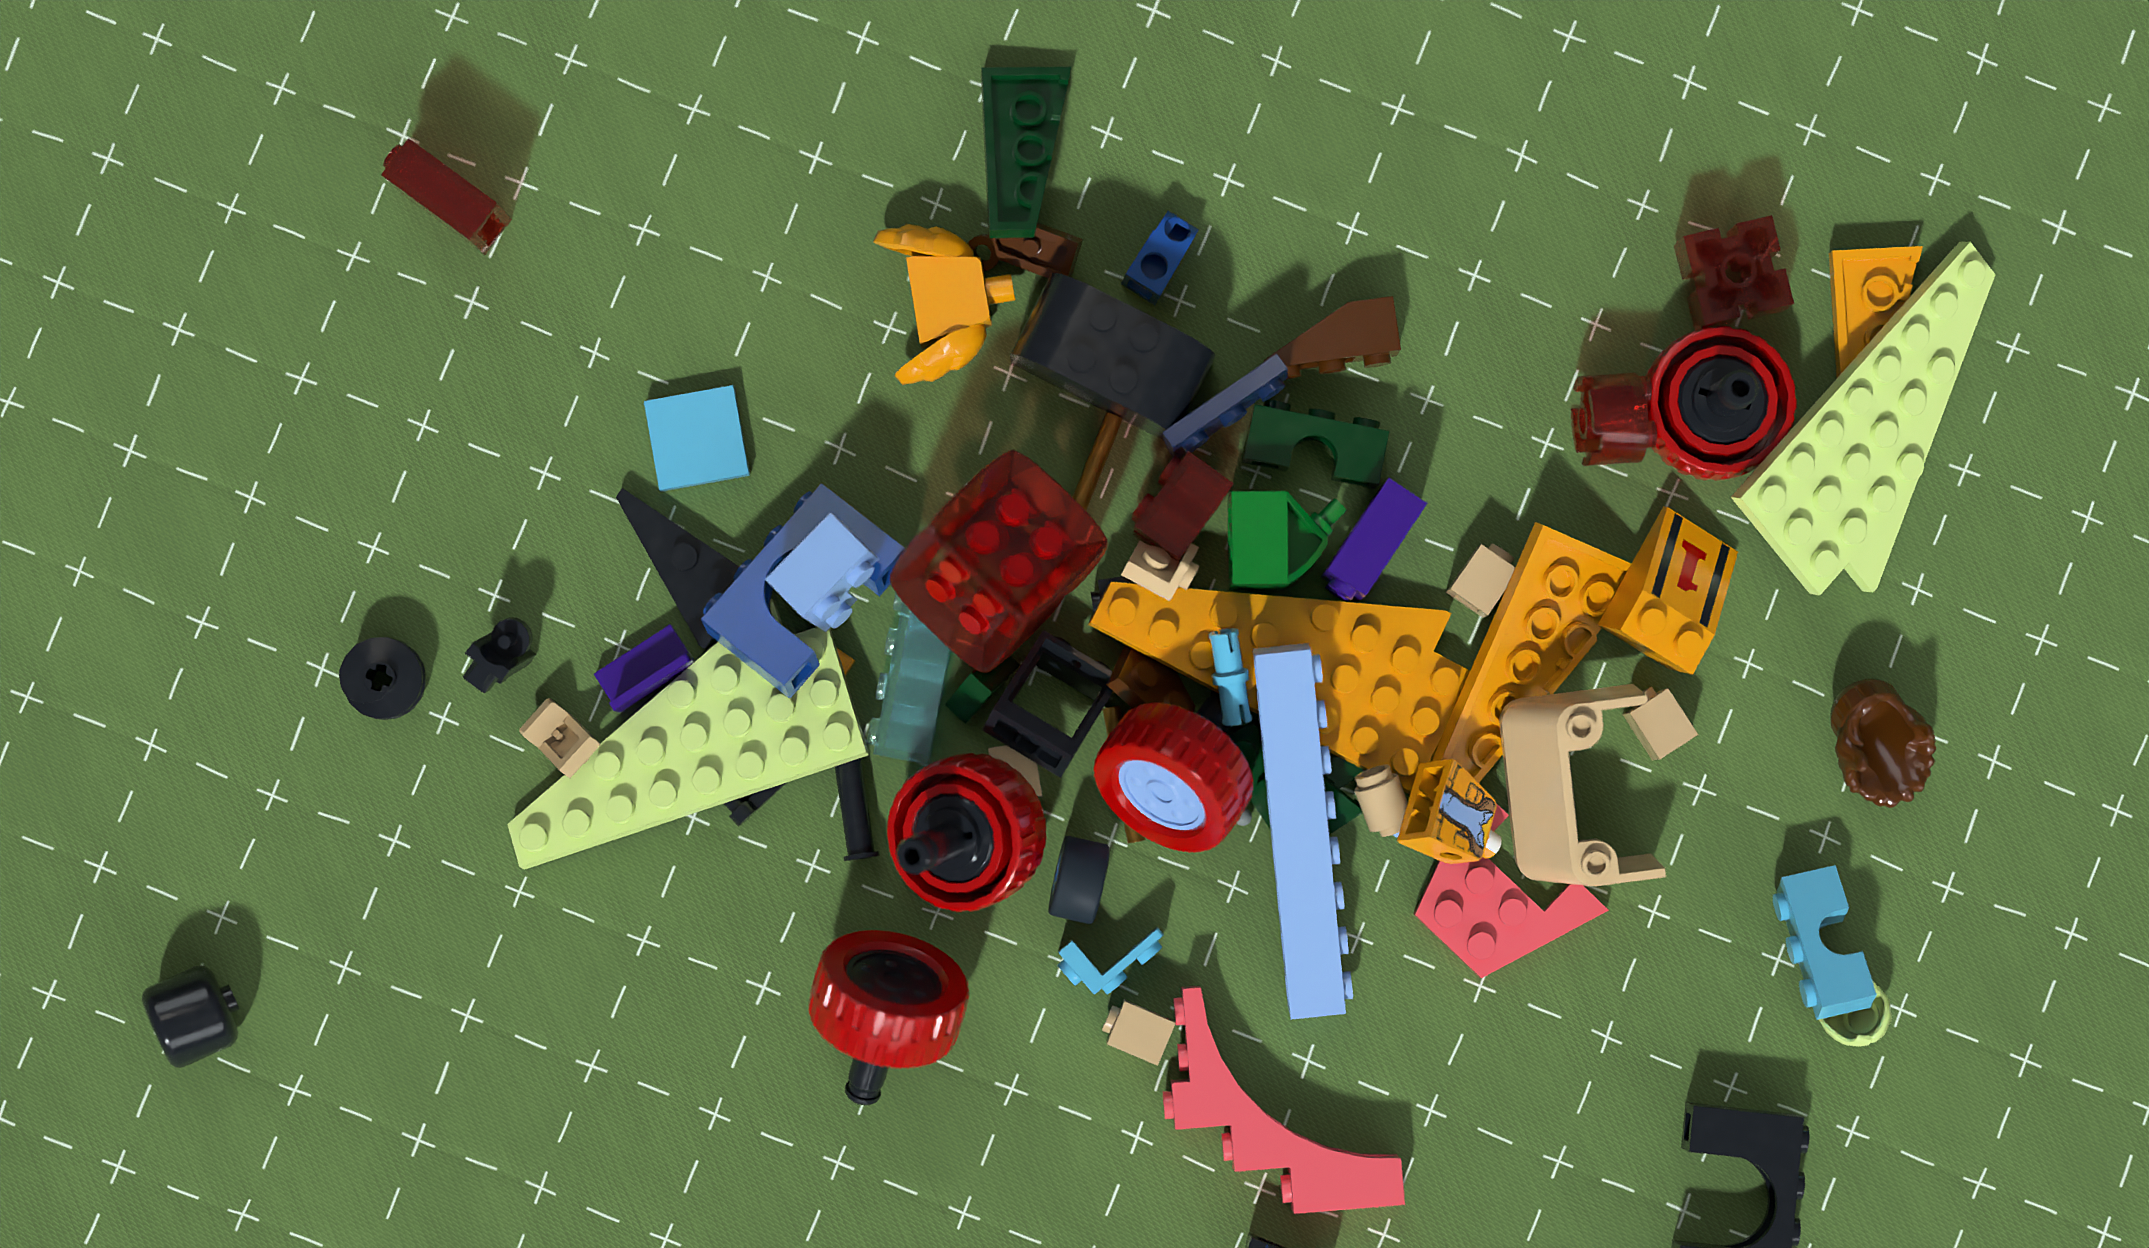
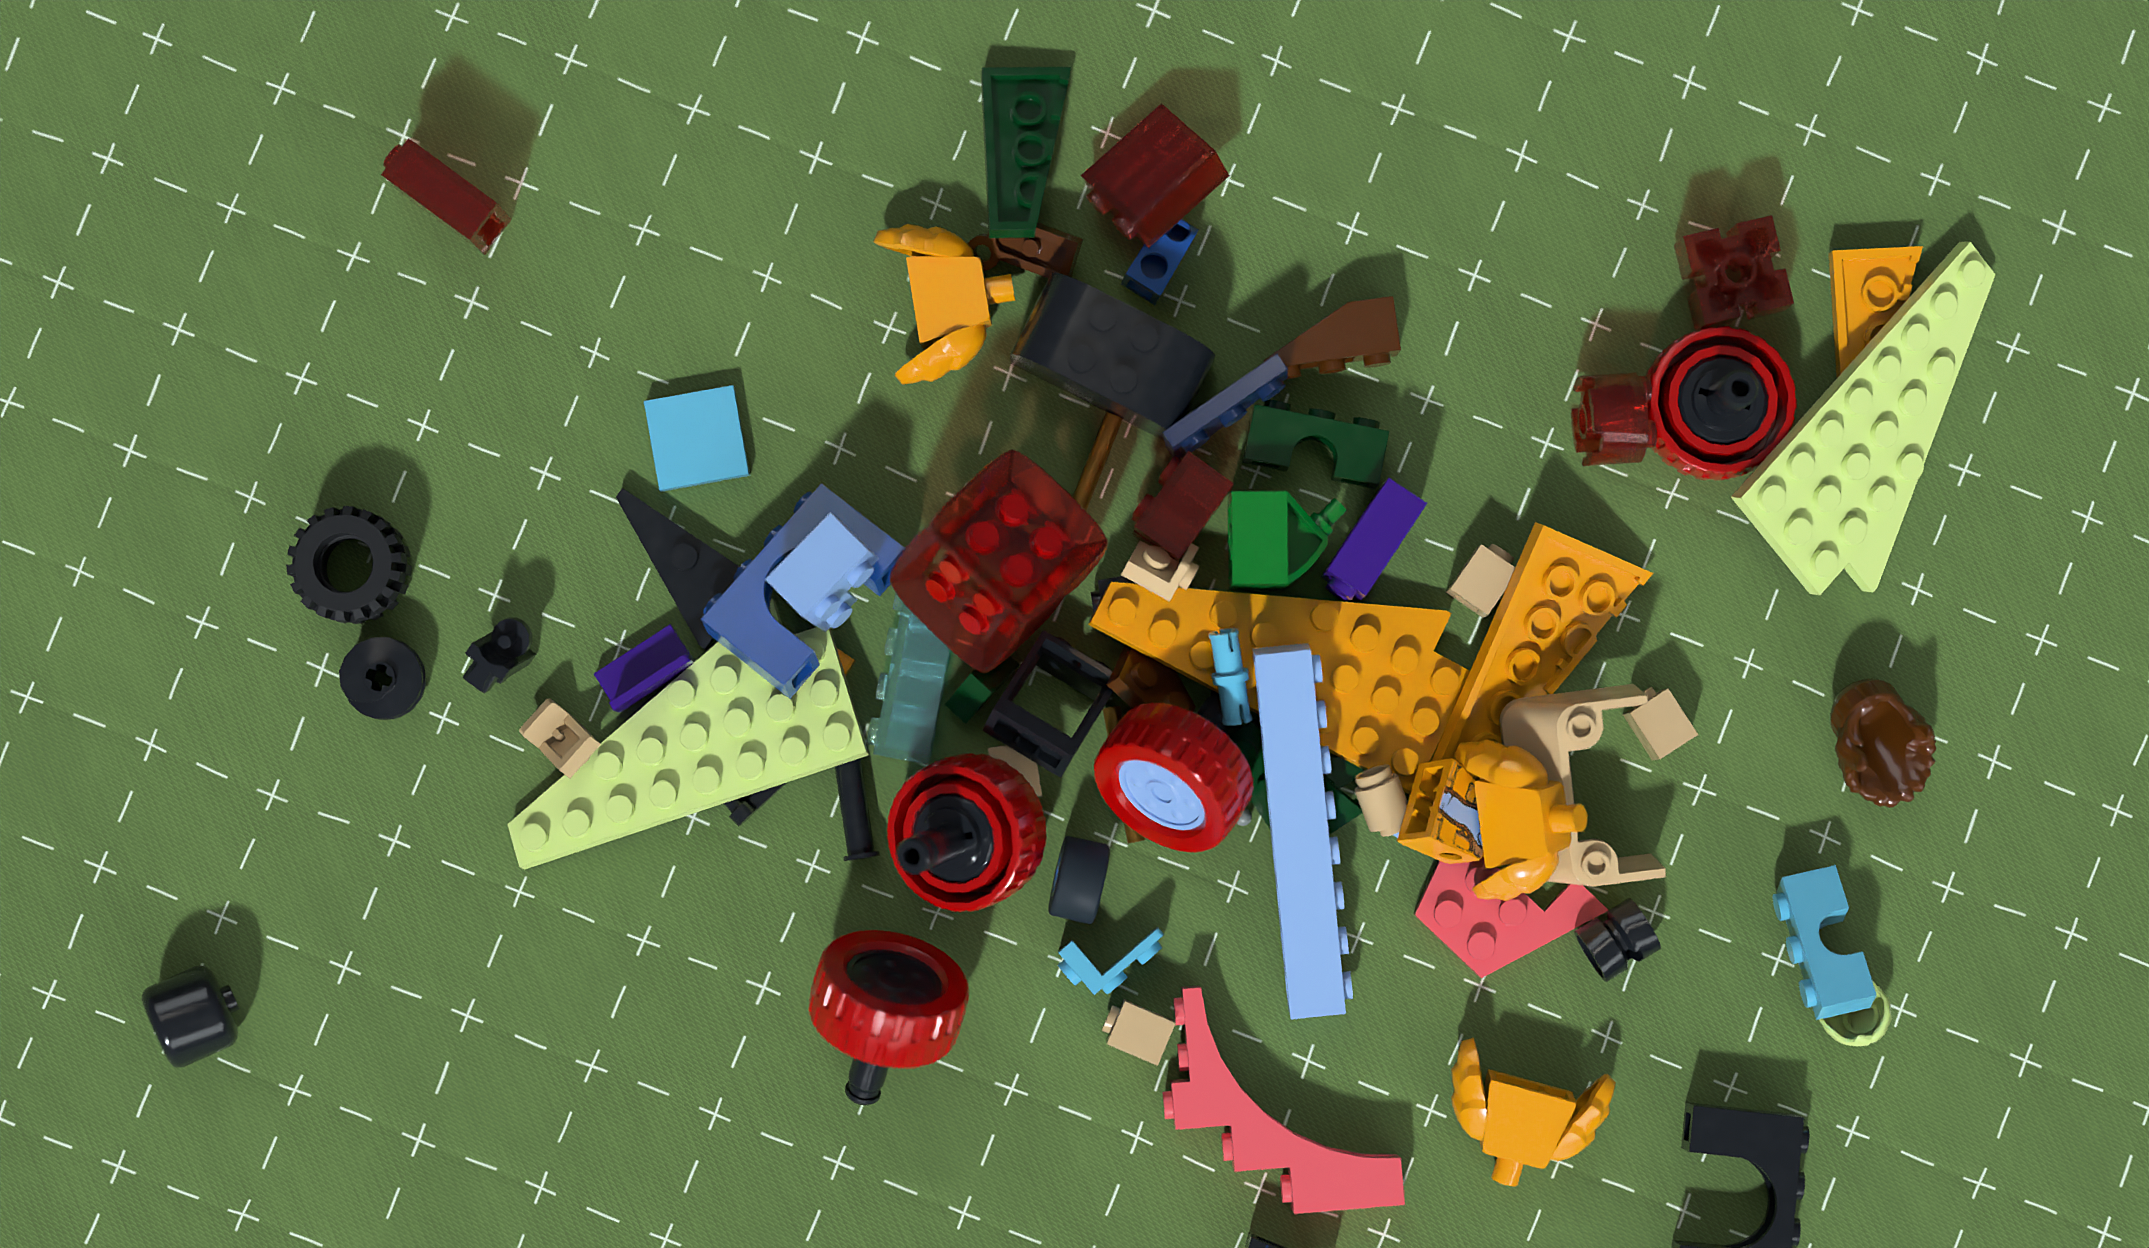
light orange slope [1598,506,1738,675] -> none
none -> black tyre [286,506,412,624]
none -> clear red brick [1081,103,1230,248]
none -> light orange torso [1451,1038,1616,1186]
none -> light orange torso [1454,739,1587,901]
none -> black wheel [1574,898,1661,982]

